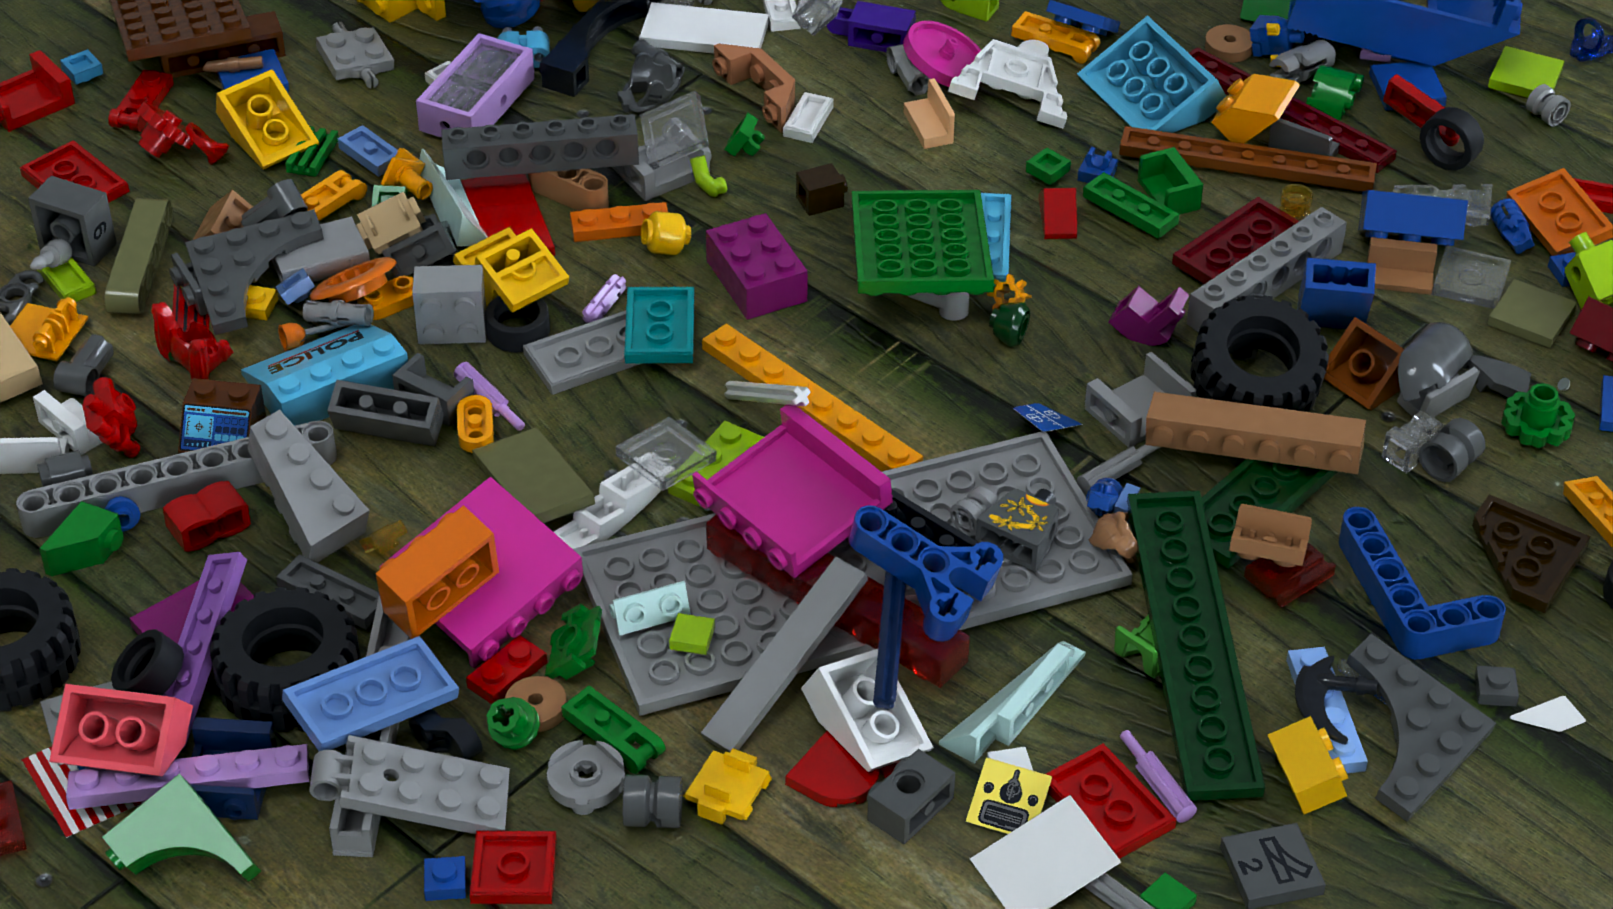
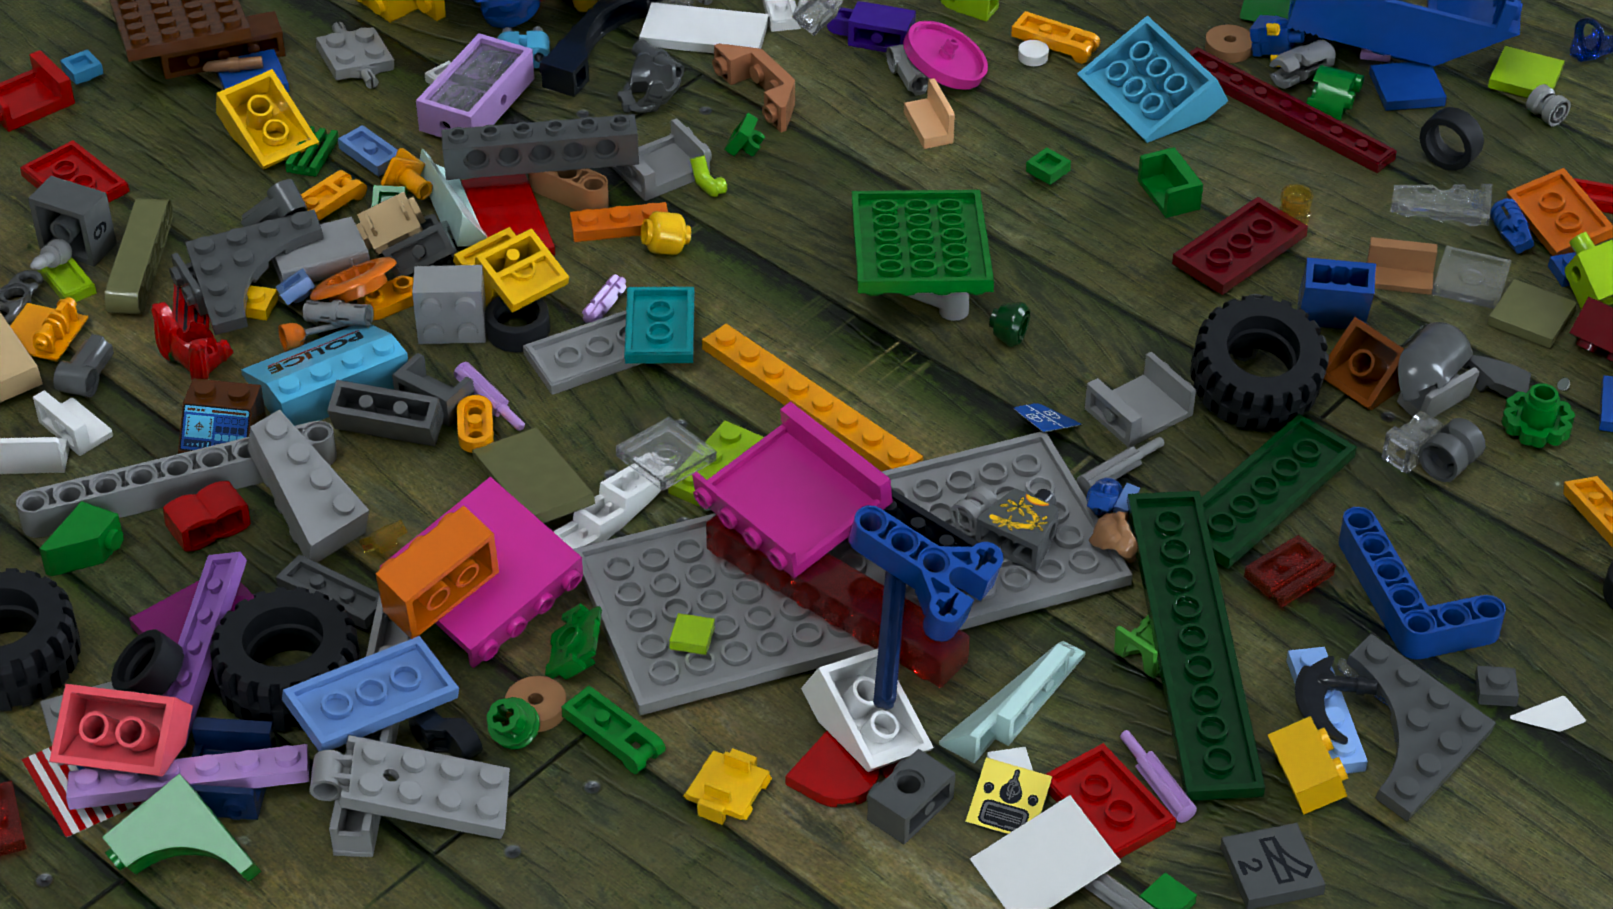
dark grey brick [37,450,93,487] -> none
red piece [82,377,141,458] -> none
blue plate [104,496,140,531] -> none
red plate [108,70,174,131] -> none
red plant [137,101,194,158] -> none
red piece [185,122,229,165] -> none
medium nougat panel [193,189,253,240] -> none
blue plate [424,856,466,901] -> none
red plate [466,635,547,704] -> none
red tile [470,831,557,904] -> none
light grey plate [547,740,625,815] -> none
light aqua hinge [609,581,691,635] -> none
dark grey wheel [623,774,683,828] -> none
clear tile [640,91,709,170] -> none
light grey tile [701,557,868,753] -> none
magenta brick [706,213,808,320] -> none
white axle [724,381,811,407] -> none
white tile [783,92,834,143] -> none
dark brown brick [796,163,848,216] -> none
white wing [948,39,1067,129] -> none
medium azure tile [981,193,1011,286] -> none
light orange gear [987,274,1032,310] -> none
red slope [1039,188,1077,239] -> none
blue plate [1046,0,1121,36] -> none
blue tile [1077,147,1118,183] -> none
green plate [1083,172,1180,239] -> none
magenta brick [1108,286,1189,346] -> none
dark orange plate [1119,126,1377,192] -> none
medium nougat brick [1145,391,1366,474] -> none
light grey brick [1187,207,1347,332] -> none
light orange slope [1211,74,1300,144] -> none
medium nougat bracket [1229,504,1312,567] -> none
dark grey panel [1268,118,1340,157] -> none
blue brick [1358,190,1468,246] -> none
red plate [1383,74,1460,146] -> none
dark brown plate [1472,494,1591,613] -> none

